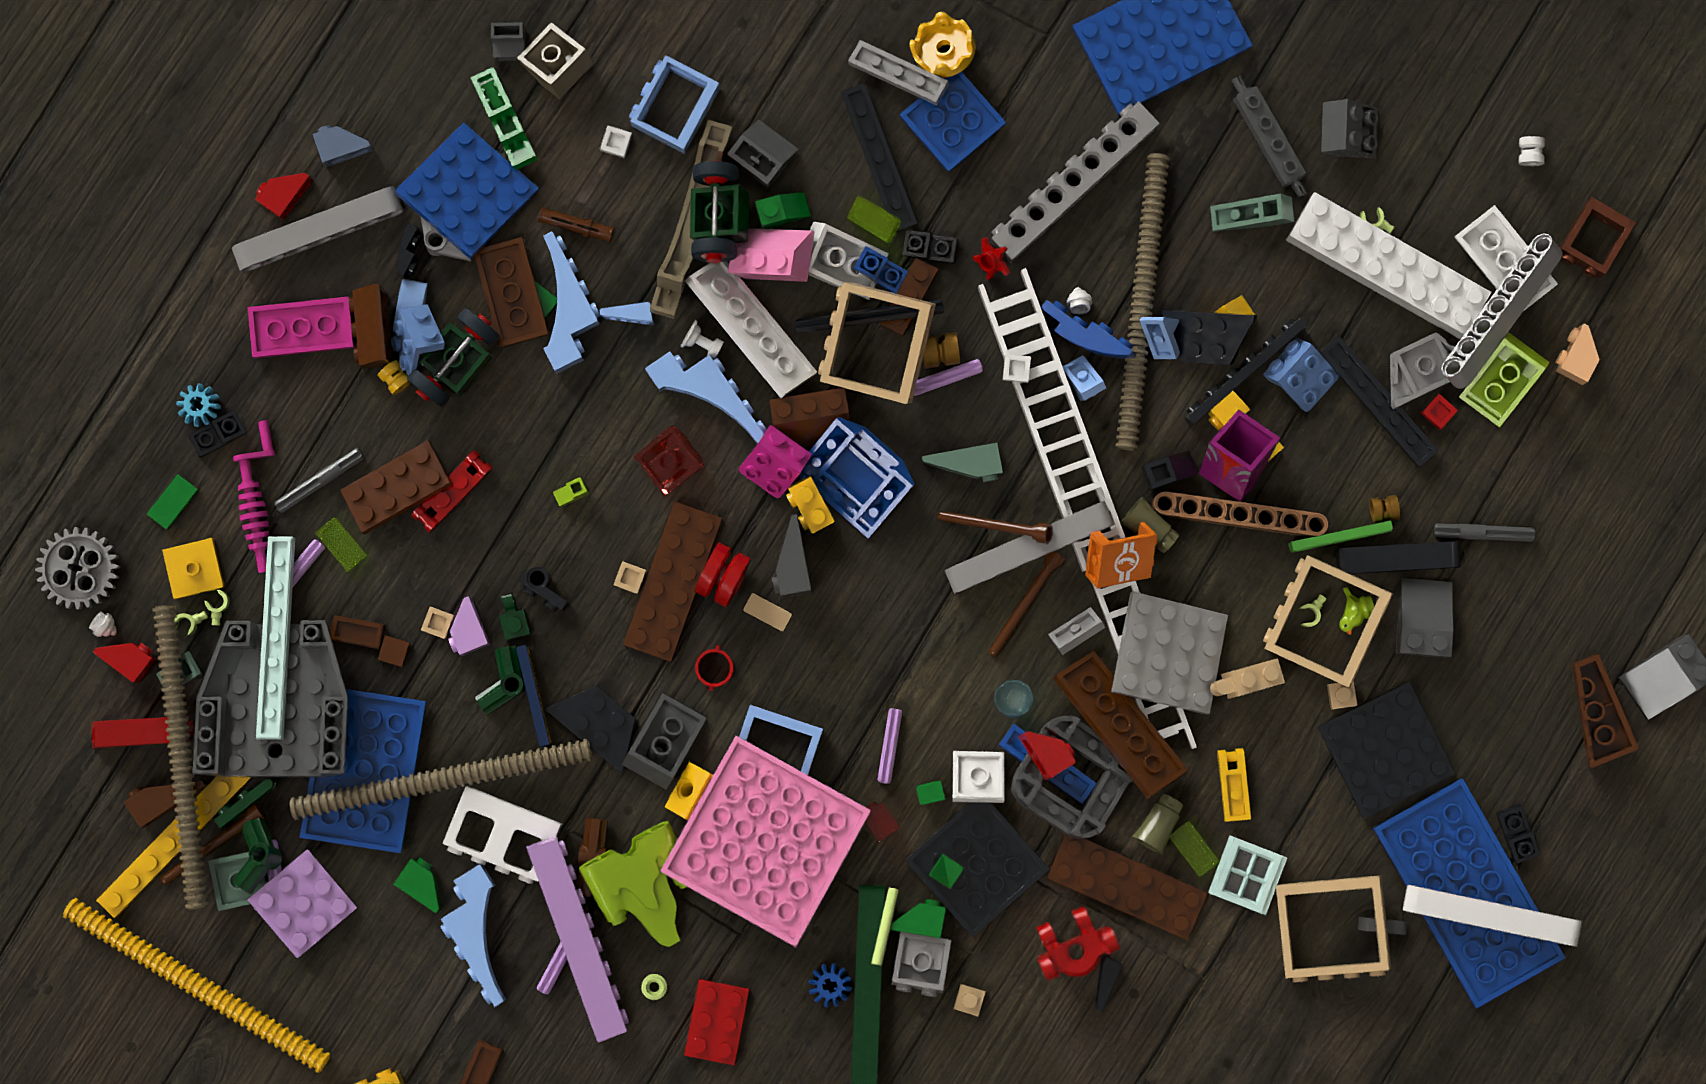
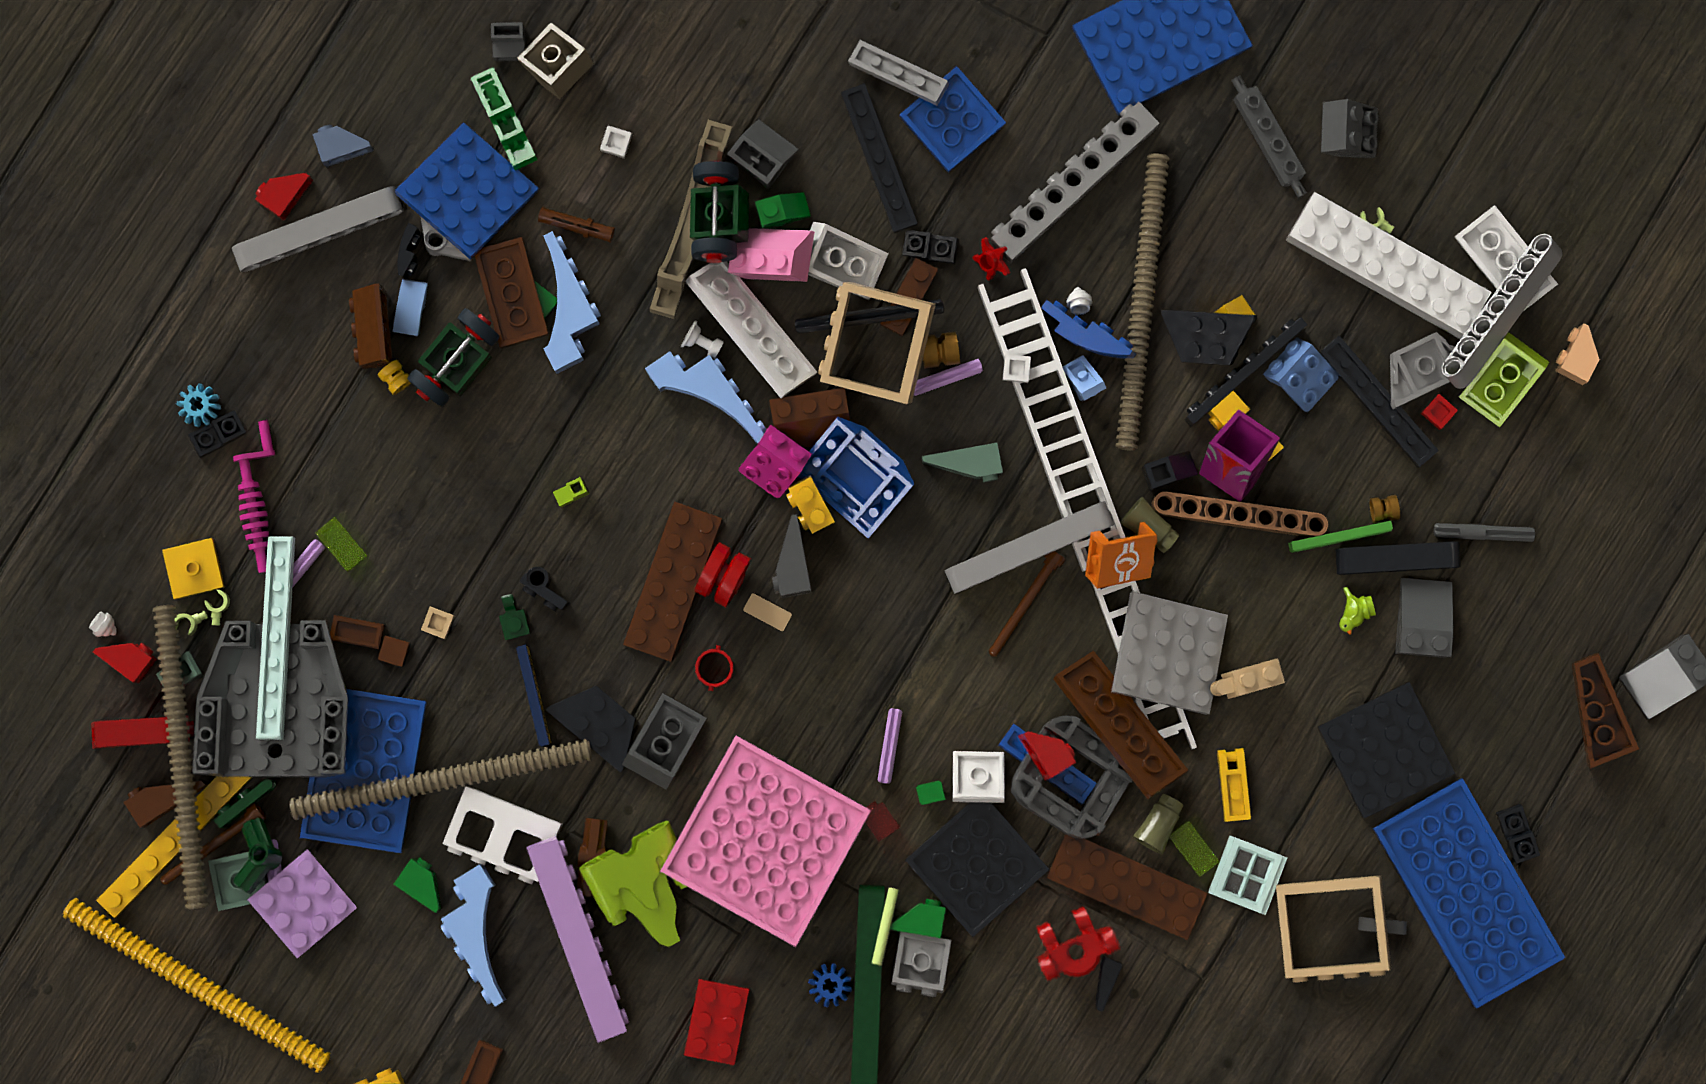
light grey gear [35,527,120,610] -> none
green tile [147,474,199,530] -> none
dark pink plate [248,297,355,358] -> none
dark grey axle [275,448,364,513] -> none
reddish brown plate [340,440,452,535] -> none
medium blue bracket [391,304,445,376] -> none
red plate [411,450,493,533] -> none
lavender slope [448,596,490,656] -> none
dark green piece [475,645,525,716] -> none
lavender axle [537,942,567,994] -> none
light blue slope [600,302,654,325] -> none
tan plate [614,561,647,594] -> none
light blue window [629,55,720,154] -> none
clear red slope [633,425,704,497] -> none
yellowish green plate [641,974,667,1000] -> none
yellow brick [665,762,713,820] -> none
light blue window [739,705,823,775] -> none
clear neon green tile [847,196,902,243] -> none
blue slope [853,246,908,294] -> none
yellow plate [910,12,976,78] -> none
green slope [929,853,964,889] -> none
reddish brown piece [937,511,1053,544] -> none
tan plate [953,984,985,1016] -> none
clear light blue hair [994,680,1034,718] -> none
light grey plate [1048,607,1105,655] -> none
light blue slope [1140,317,1180,359] -> none
sand green slope [1210,194,1294,232] -> none
tan window [1263,555,1393,687] -> none
yellowish green piece [1299,594,1326,627] -> none
tan plate [1327,681,1357,710] -> none
white beam [1403,885,1582,946] -> none
white wheel [1519,136,1545,166] -> none
copper window [1560,197,1636,278] -> none

